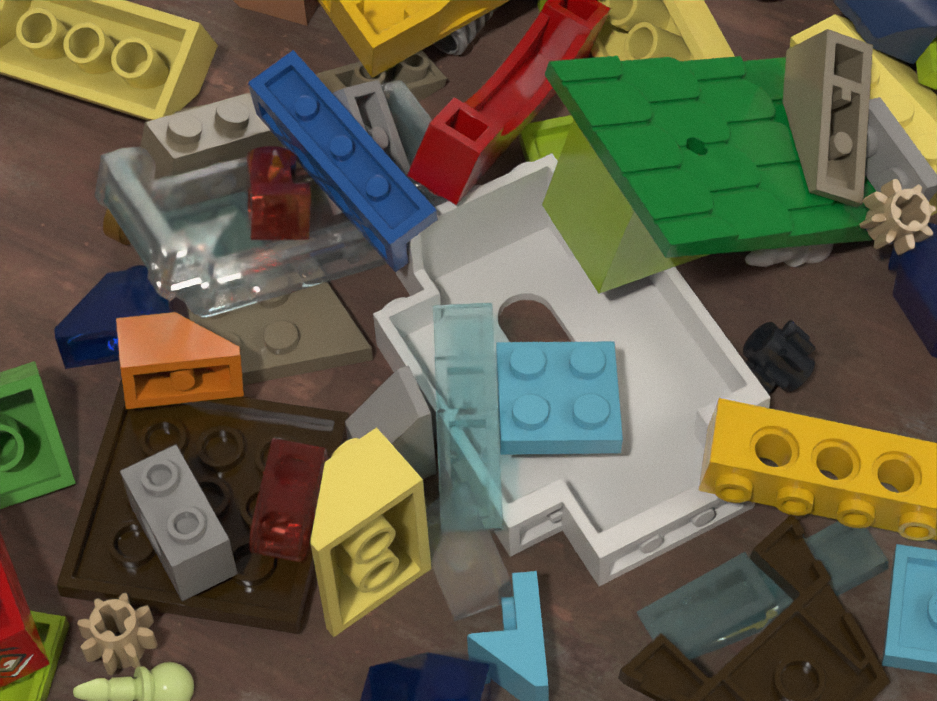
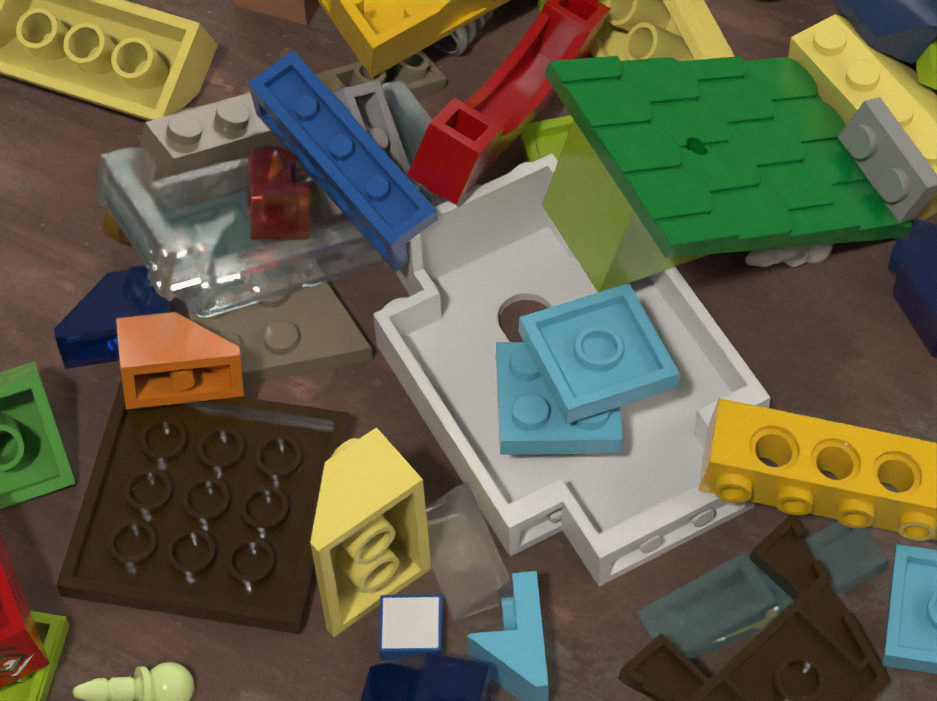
tan gear [77,593,157,675] -> none
light grey brick [120,445,238,601] -> none
clear red leg [250,438,329,563] -> none
light grey slope [345,365,436,479] -> none
clear light blue slope [433,303,503,533] -> none
black gear [743,320,816,394] -> none
dark tan slope [783,29,873,207] -> none
tan gear [860,179,936,255] -> none
none -> white tile [379,594,443,661]
none -> medium azure plate [518,283,680,424]

